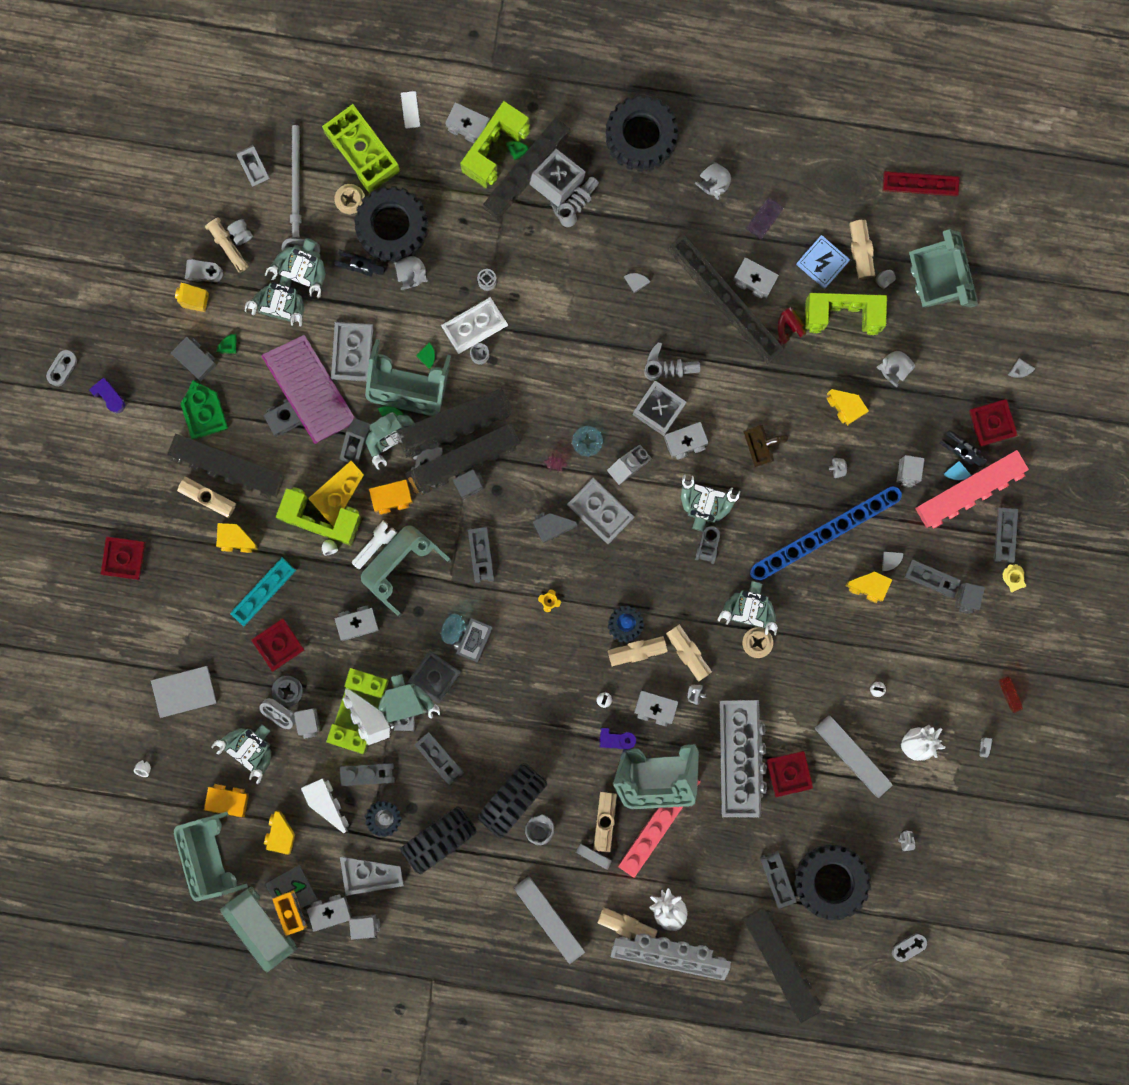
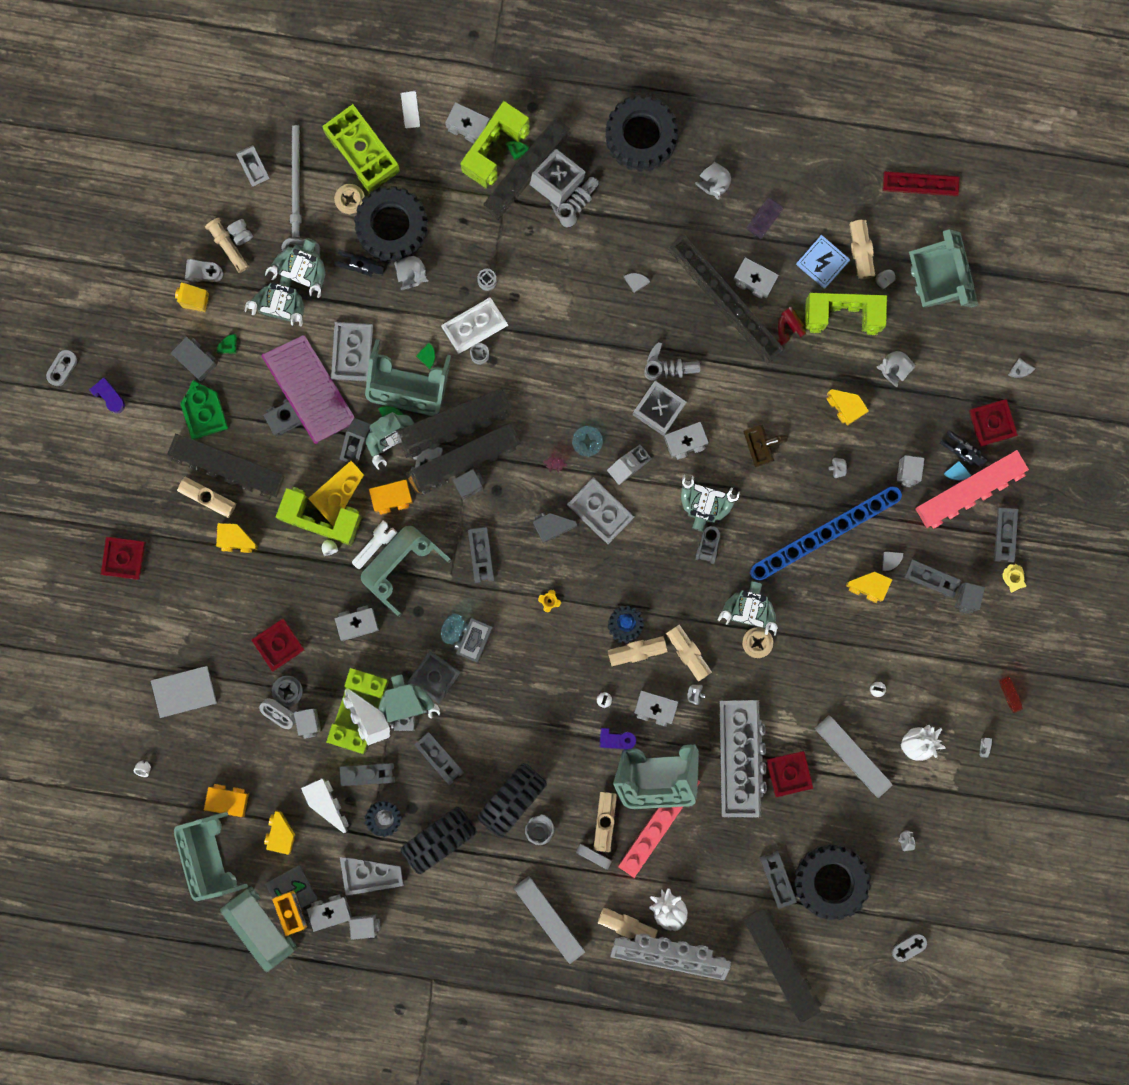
torso [211,724,271,784] -> none
teal tile [230,557,297,627] -> none

